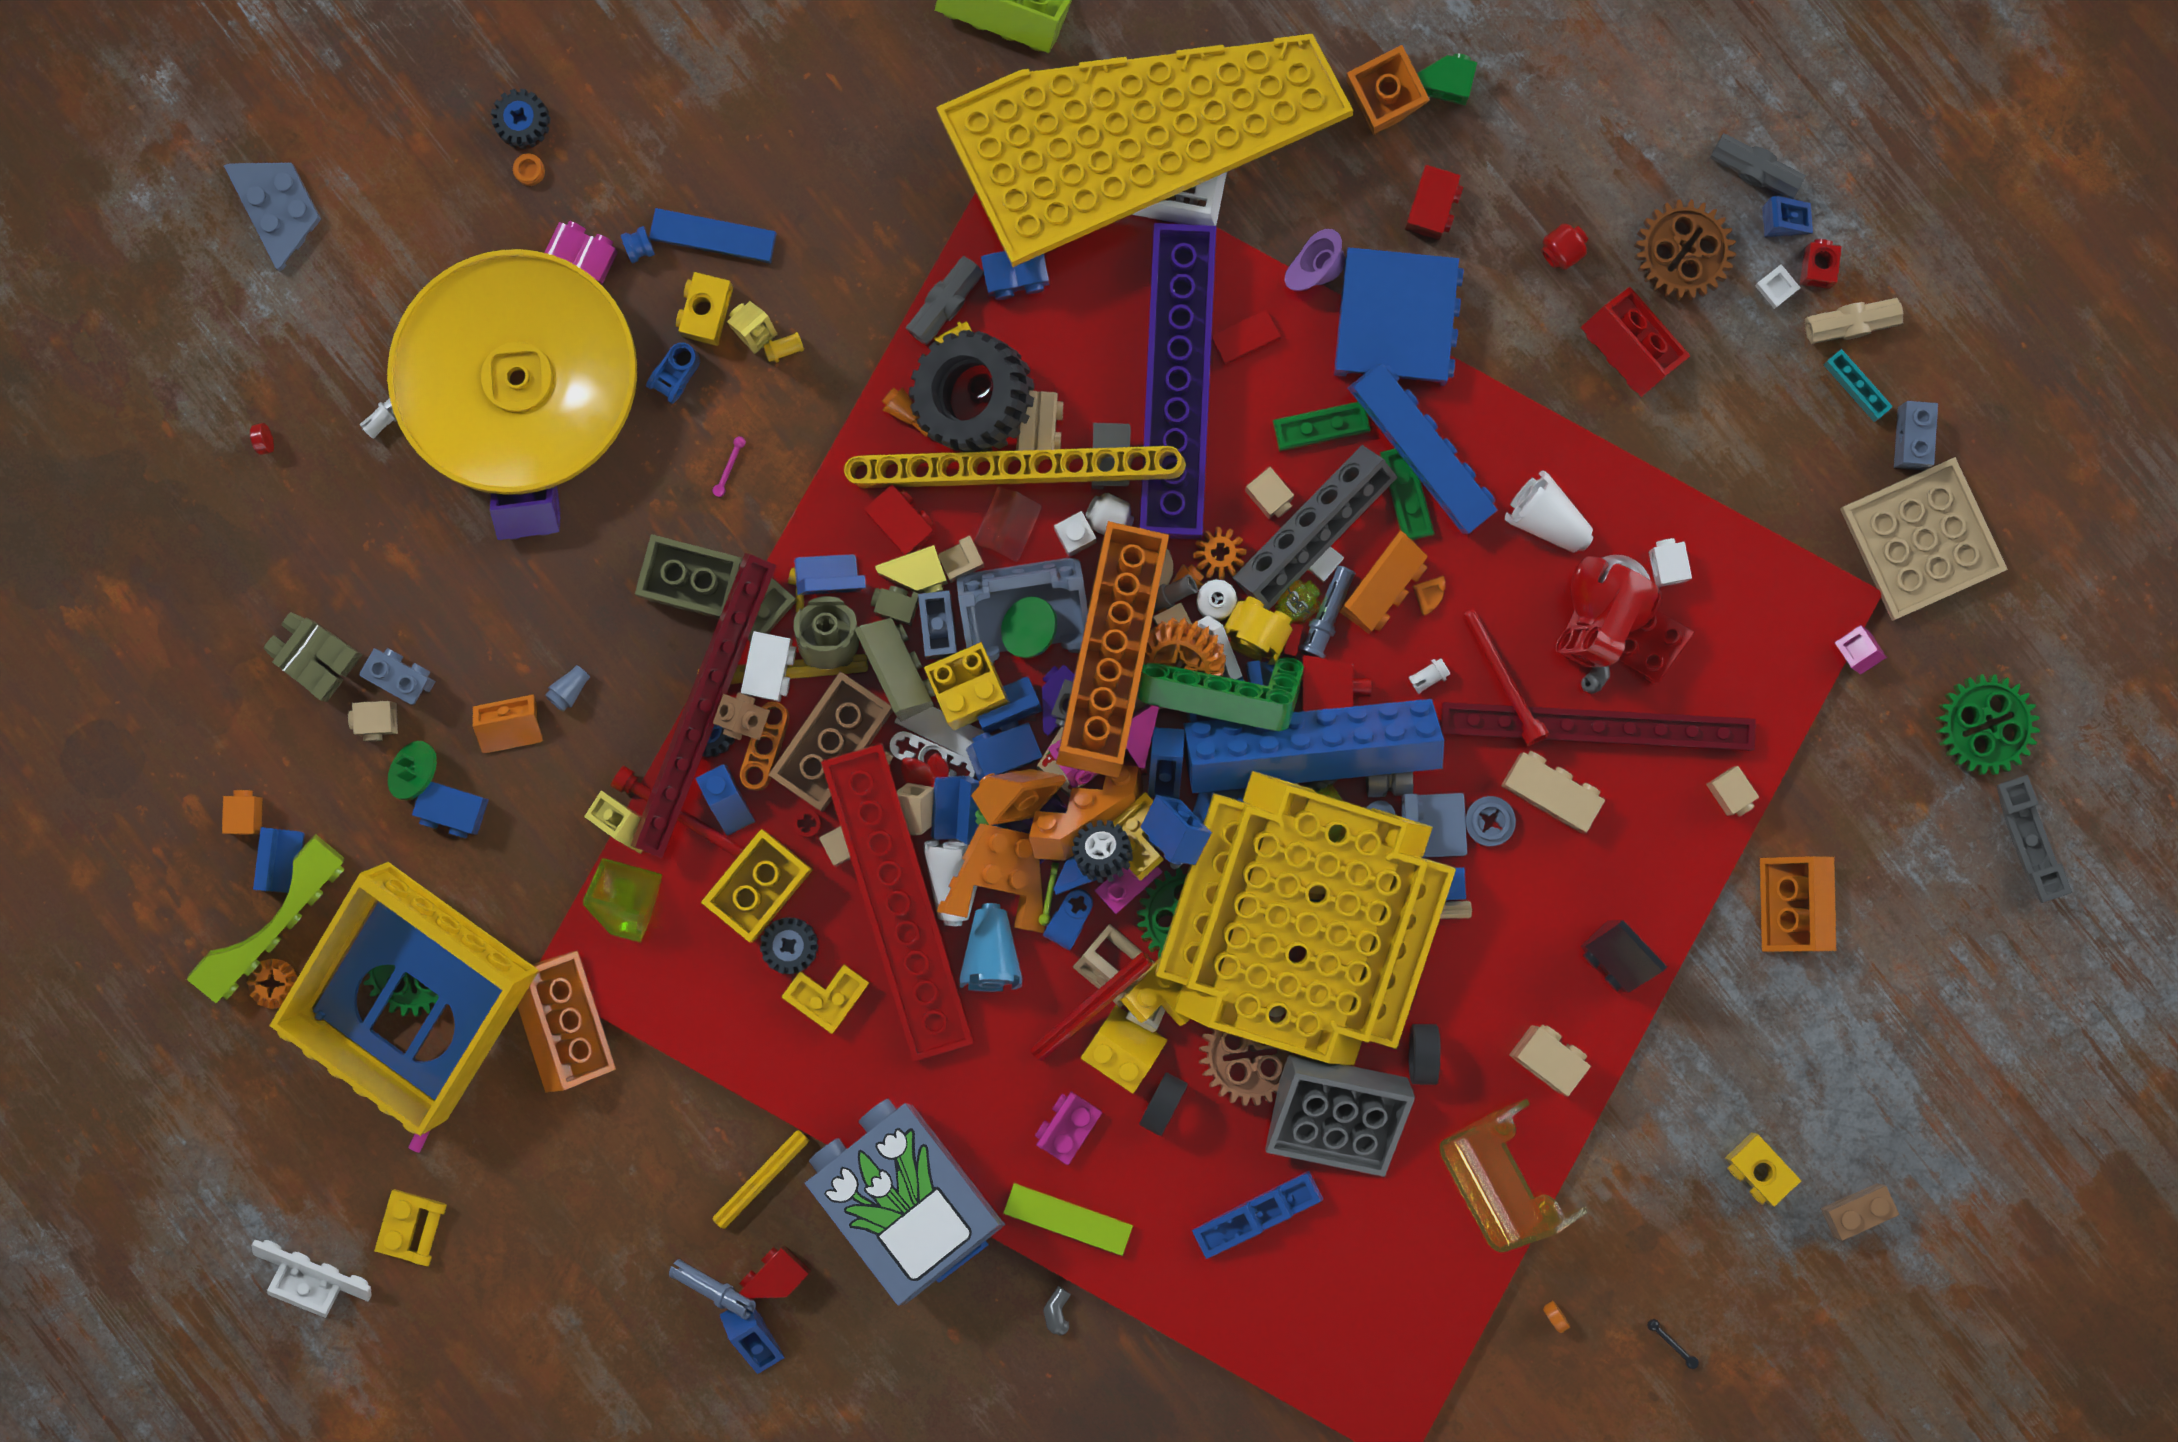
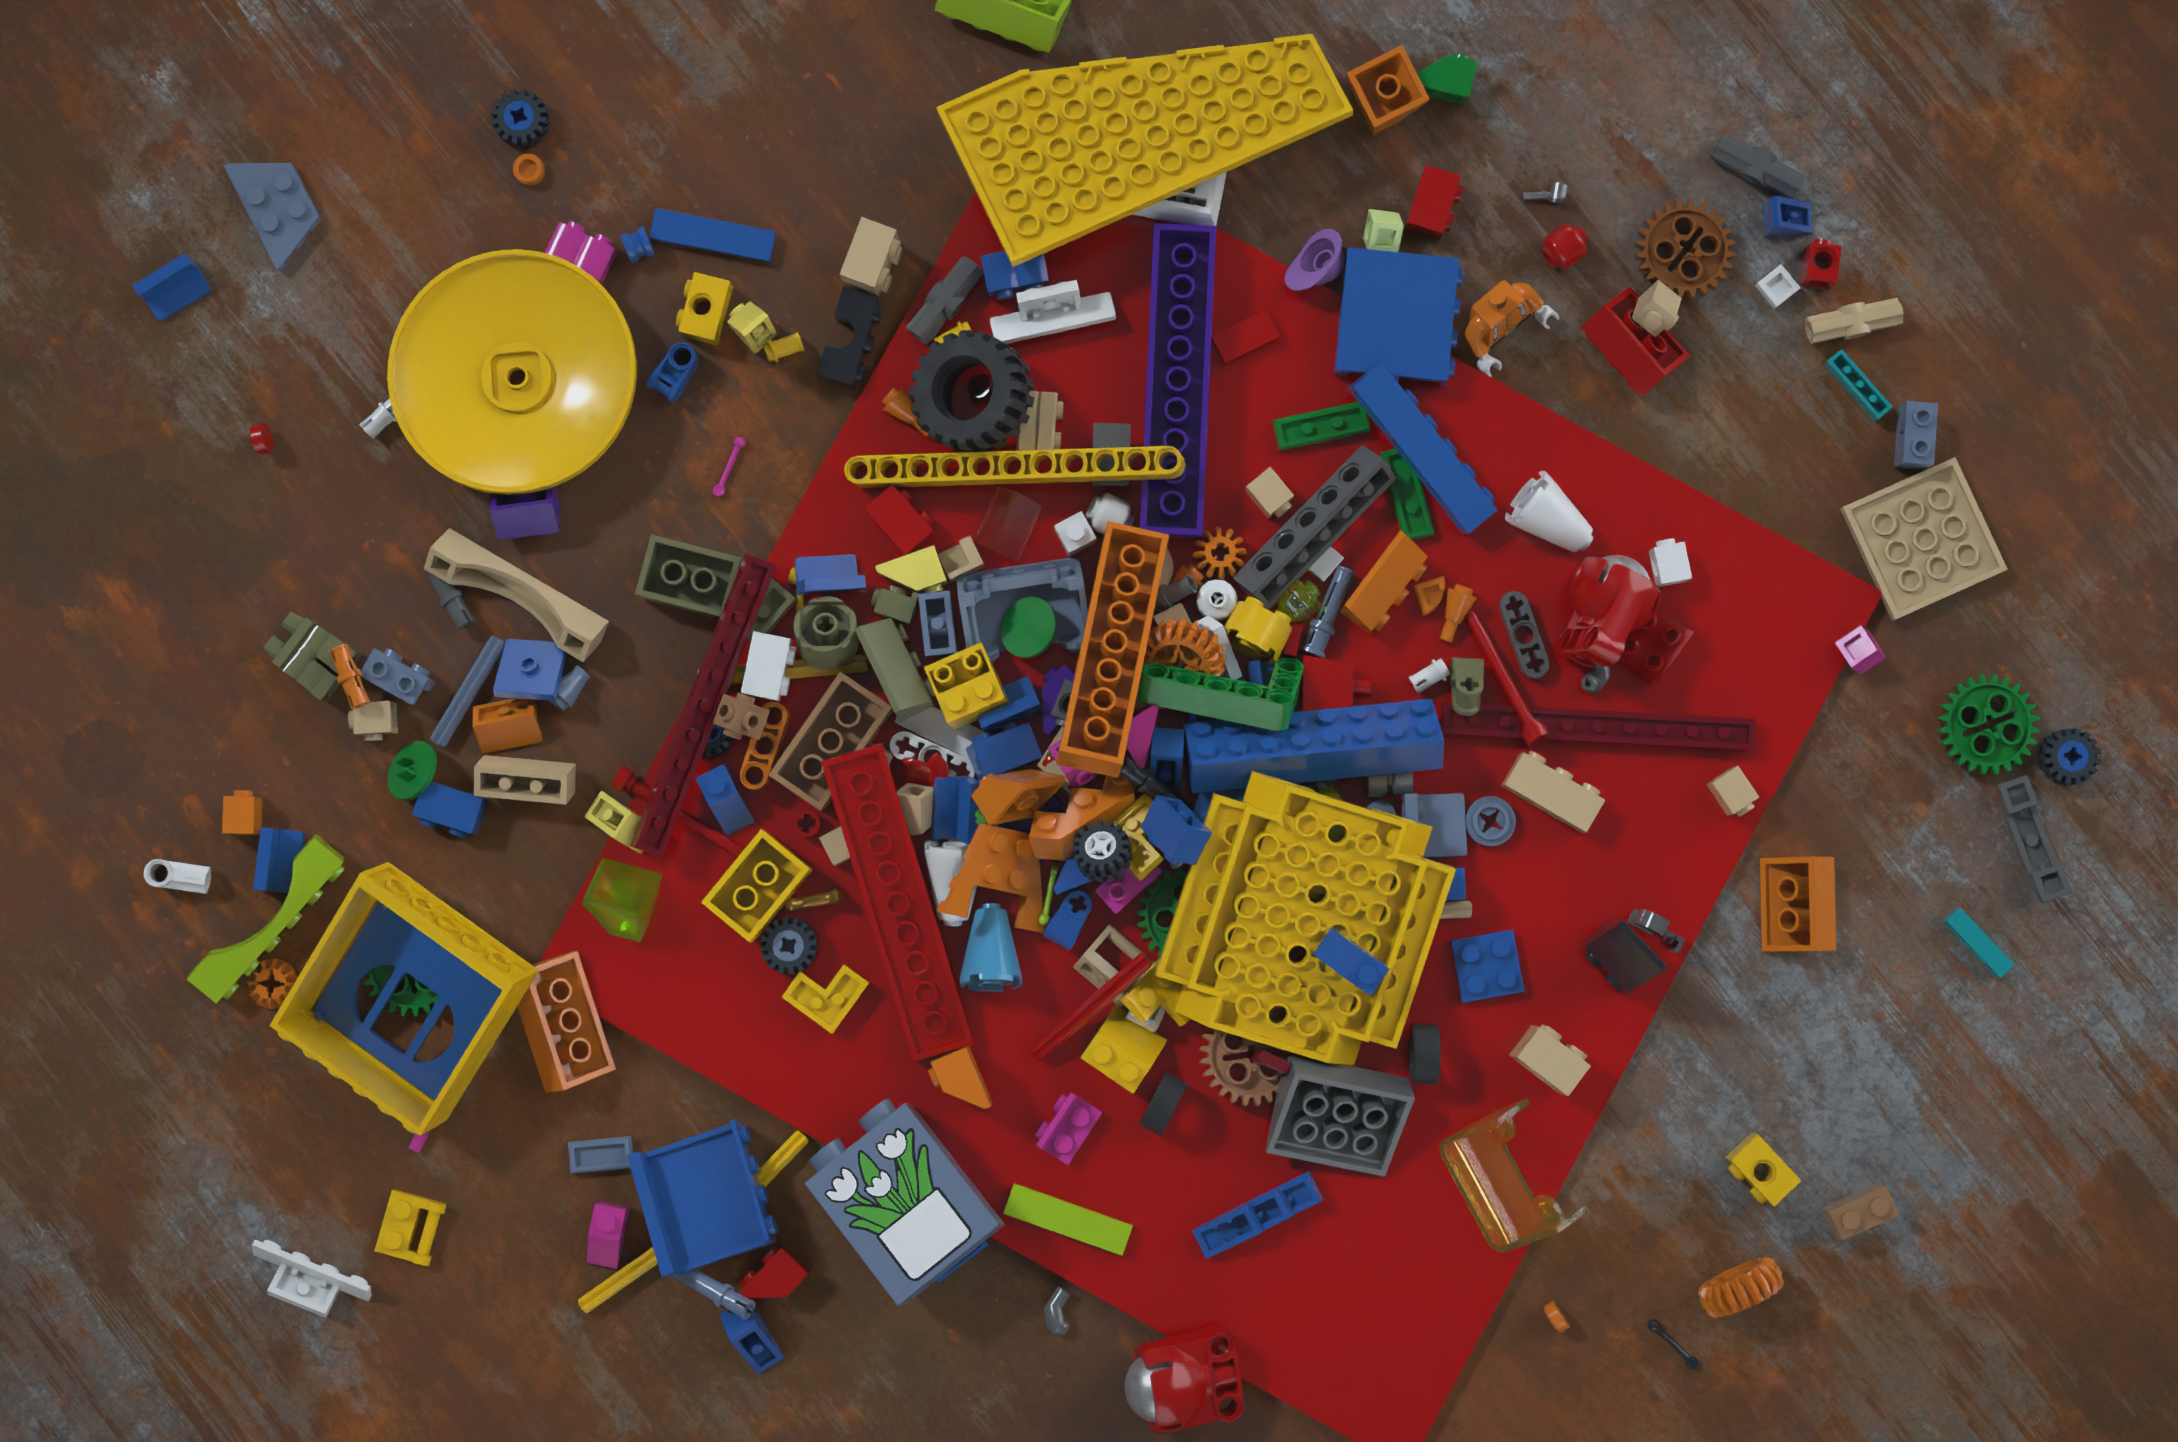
none -> blue panel [132,253,211,321]
none -> white piece [144,859,212,894]
none -> orange pin [329,644,370,709]
none -> tan arch [424,528,609,662]
none -> dark grey pin [427,574,476,631]
none -> sand blue axle [430,636,505,747]
none -> tan brick [474,755,576,805]
none -> blue plate [493,639,567,701]
none -> sand blue tile [568,1136,633,1174]
none -> yellow axle [578,1247,658,1313]
none -> dark pink slope [587,1201,631,1269]
none -> blue panel [627,1119,778,1278]
none -> pearl gold piece [785,889,845,912]
none -> black arch [817,286,884,390]
none -> tan brick [839,217,903,298]
none -> orange slope [928,1045,993,1109]
none -> white bracket [990,280,1116,344]
none -> black pin [1119,756,1194,810]
none -> red piece [1124,1325,1243,1434]
none -> dark red tile [1251,1050,1291,1074]
none -> blue slope [1313,928,1389,995]
none -> yellowish green brick [1363,209,1404,252]
none -> orange cone [1440,584,1477,642]
none -> olive piece [1449,657,1484,716]
none -> blue plate [1450,930,1525,1003]
none -> orange torso [1465,280,1559,377]
none -> dark grey beam [1499,591,1549,679]
none -> flat silver hand [1523,182,1567,204]
none -> dark grey piece [1627,909,1685,953]
none -> tan brick [1632,280,1682,337]
none -> orange gear [1698,1257,1784,1318]
none -> teal piece [1942,908,2015,978]
none -> black wheel [2038,728,2101,785]

